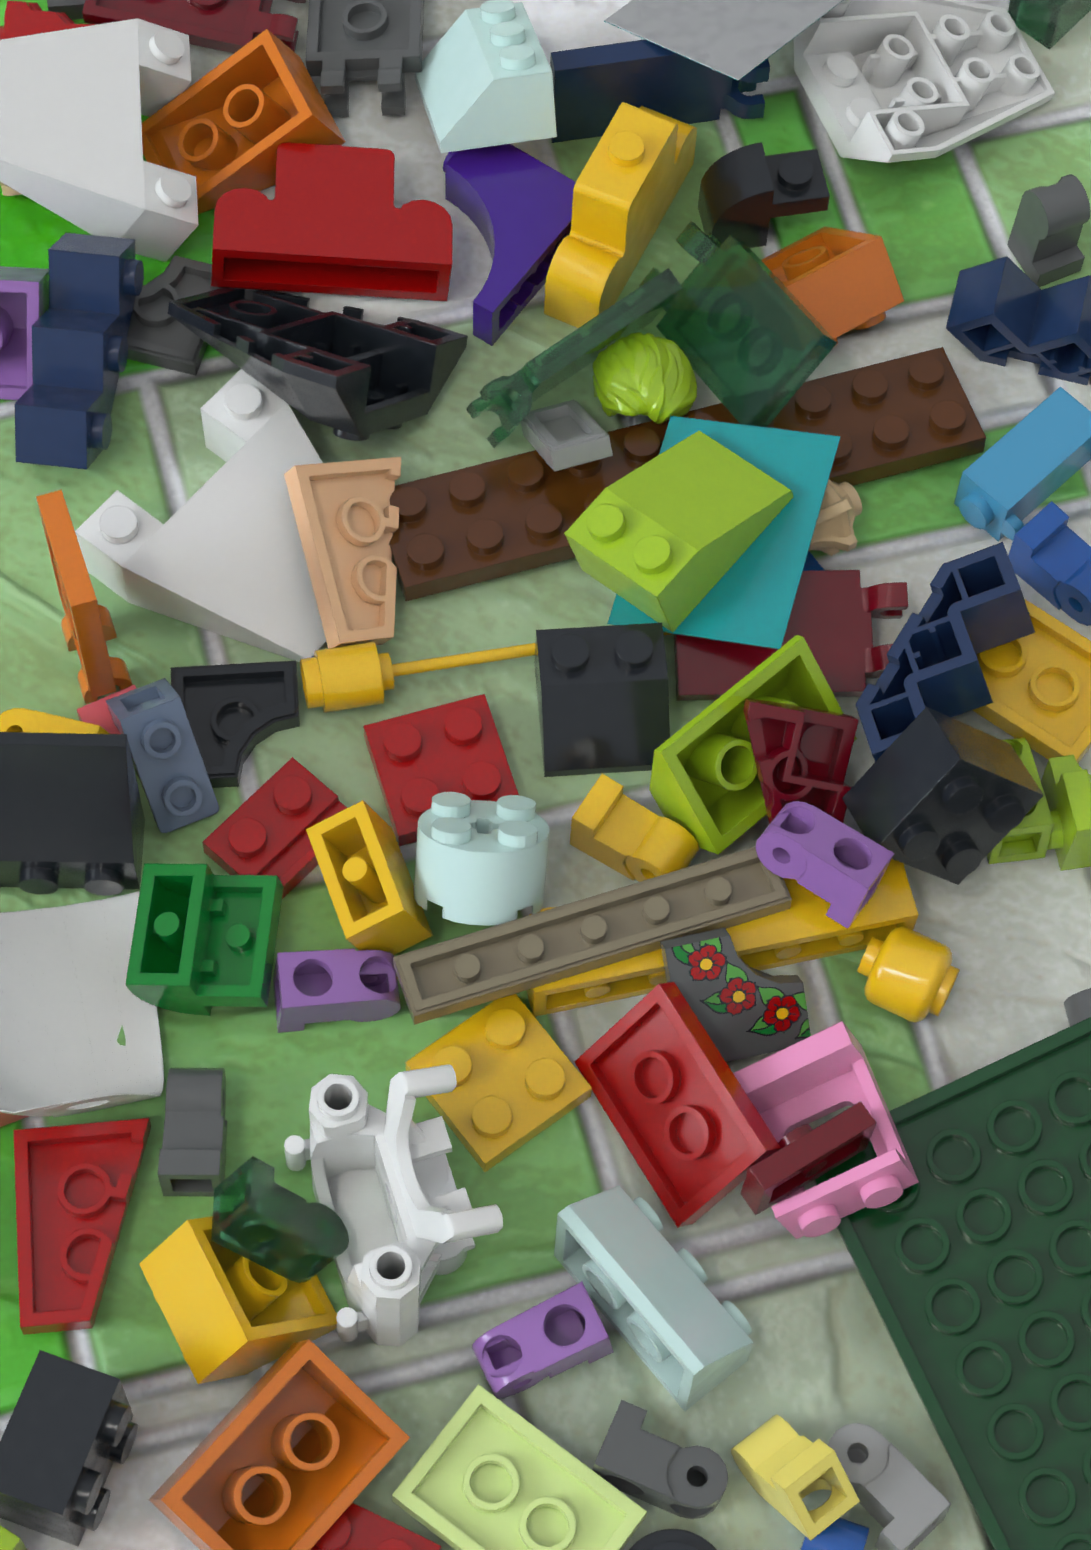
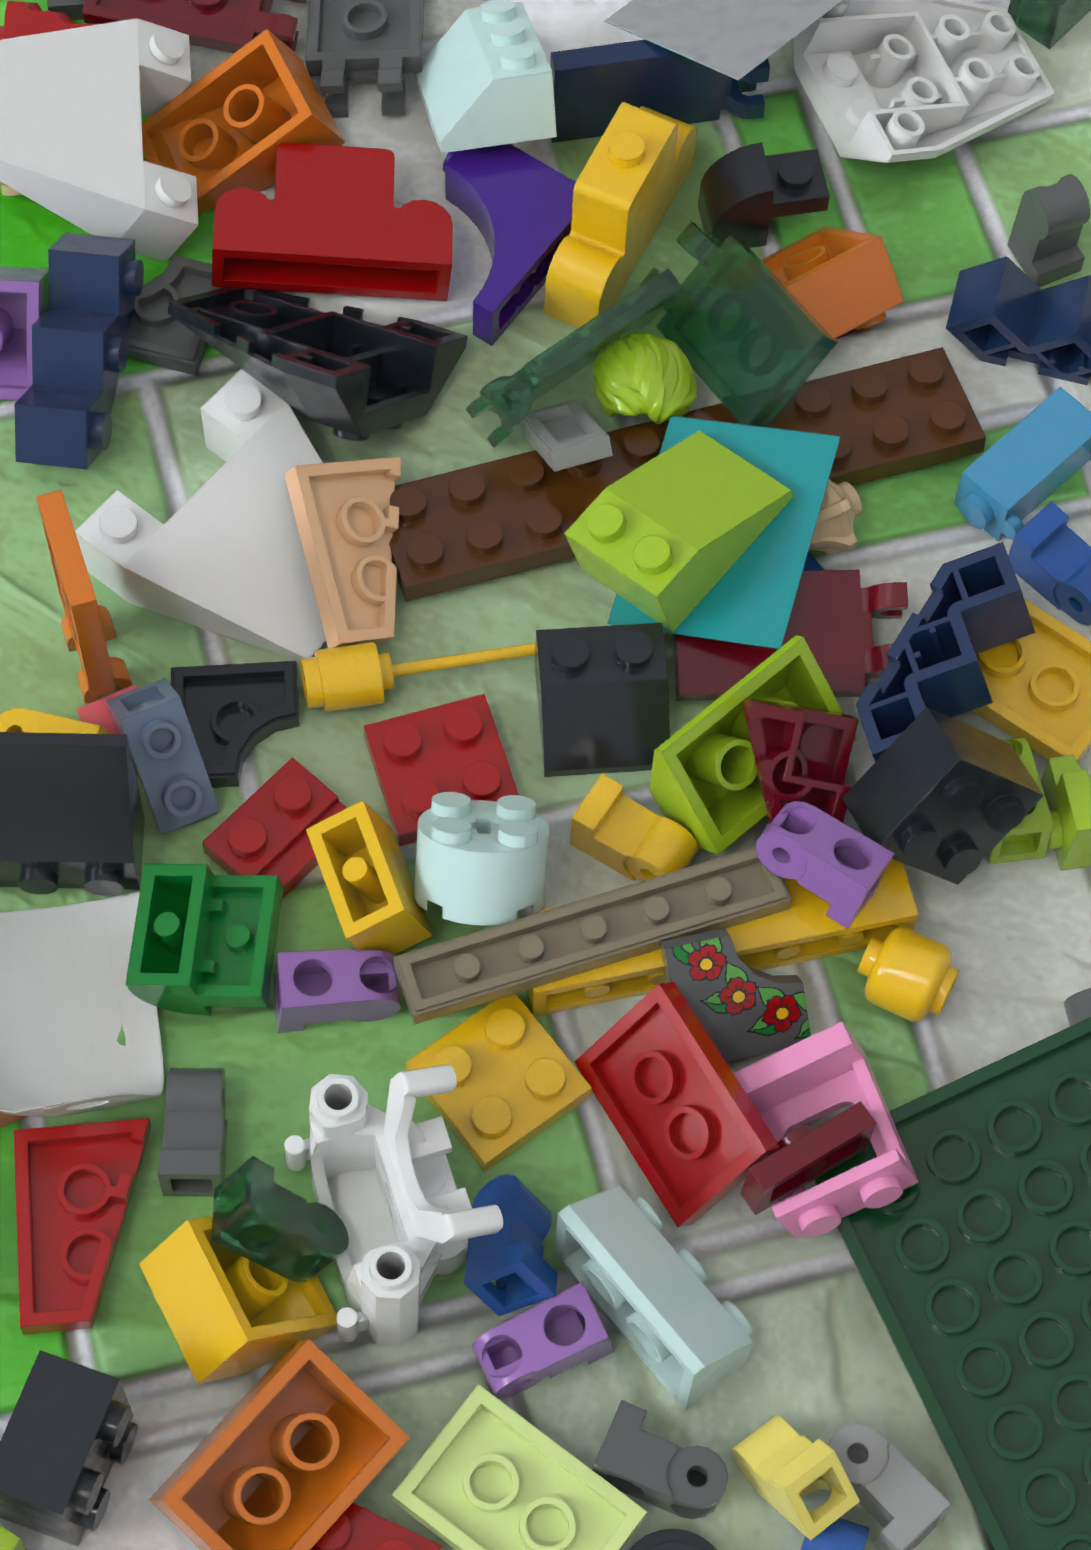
none -> blue leg [464,1174,558,1316]

